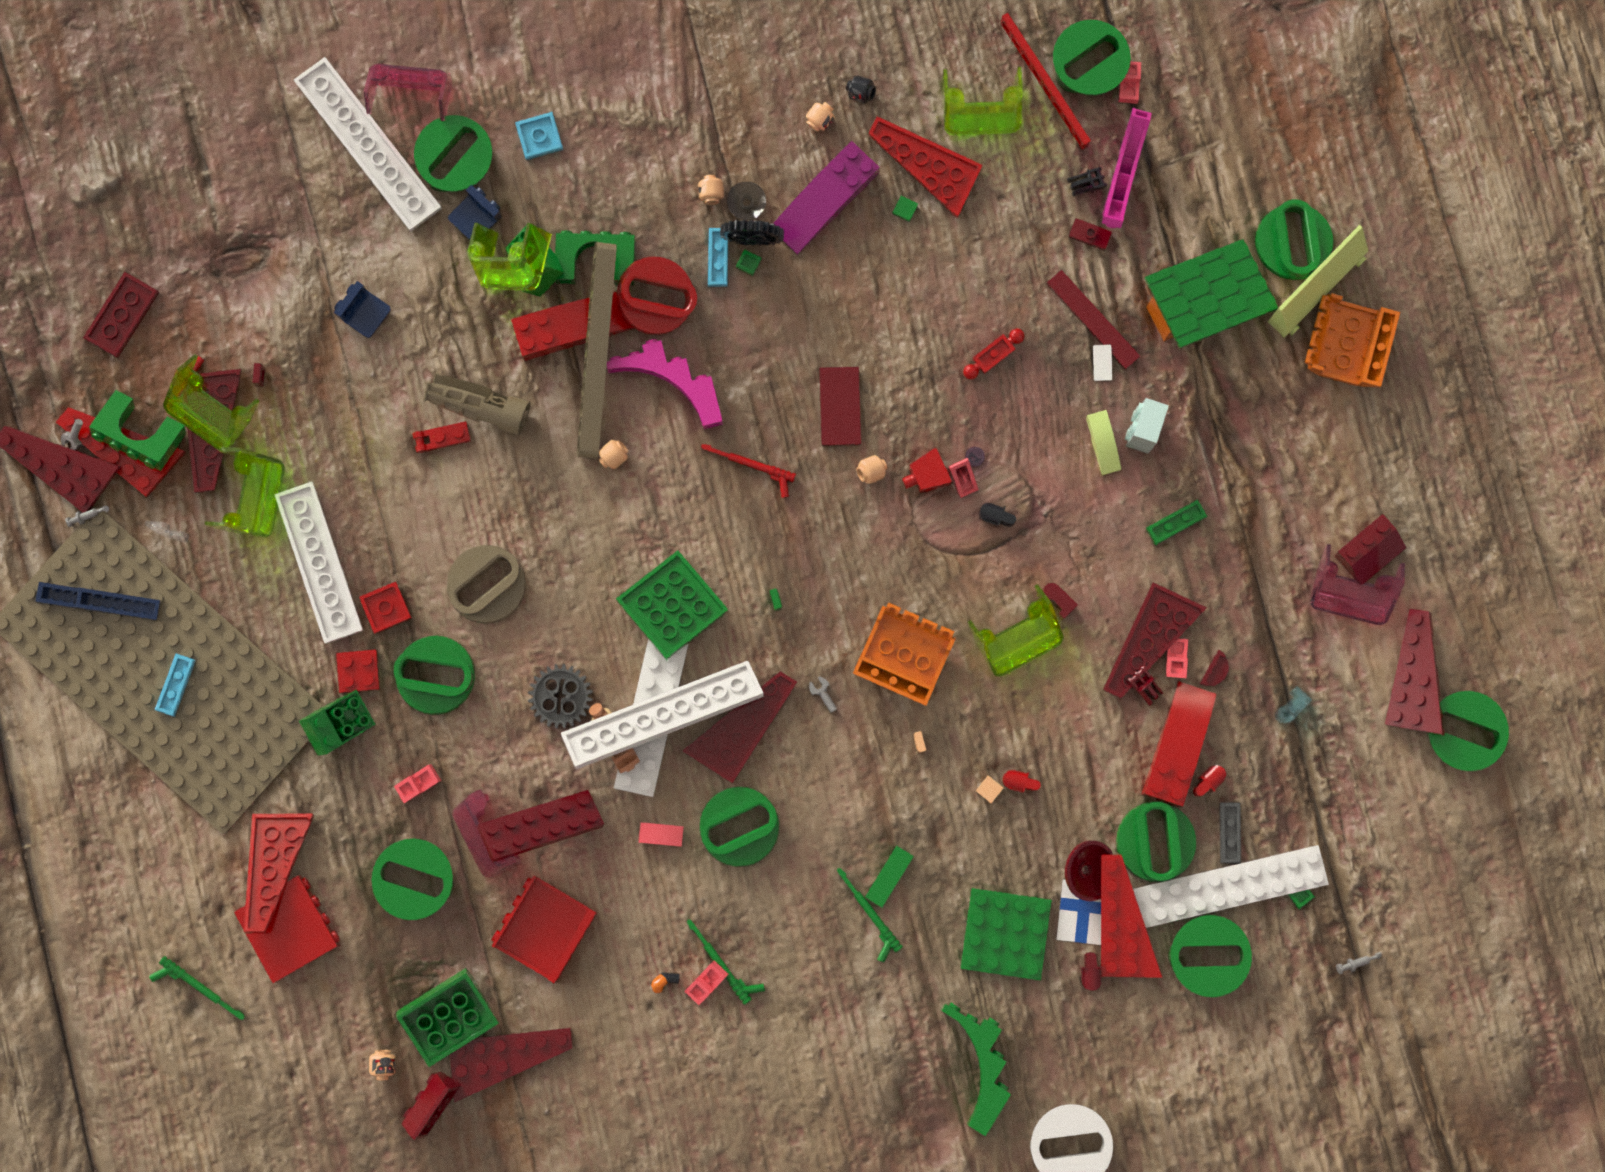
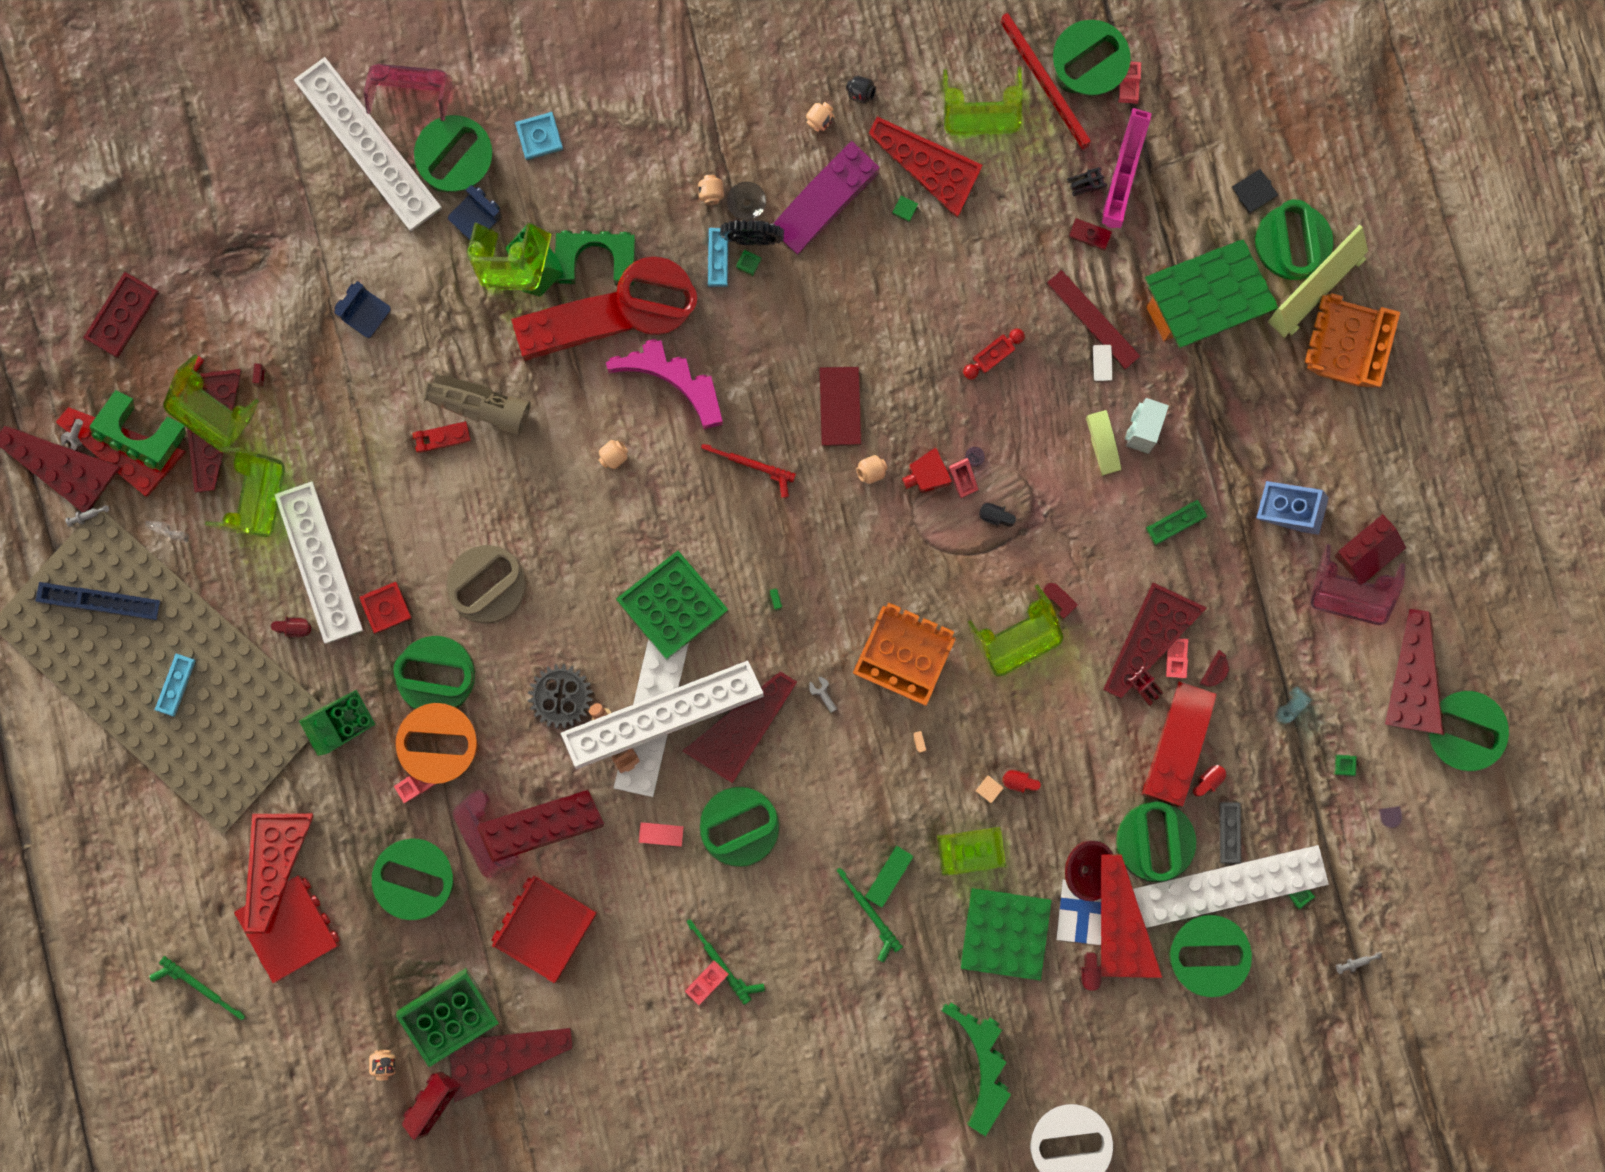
red plate [336,649,380,693] -> none
dark tan beam [576,242,616,459] -> none
arm [651,972,680,993] -> none
none -> dark red arm [271,616,312,638]
none -> orange piece [396,703,478,784]
none -> clear neon green slope [937,827,1006,876]
none -> black piece [1232,169,1278,214]
none -> medium blue slope [1257,481,1329,535]
none -> green tile [1334,755,1357,776]
none -> tile [1379,806,1402,828]

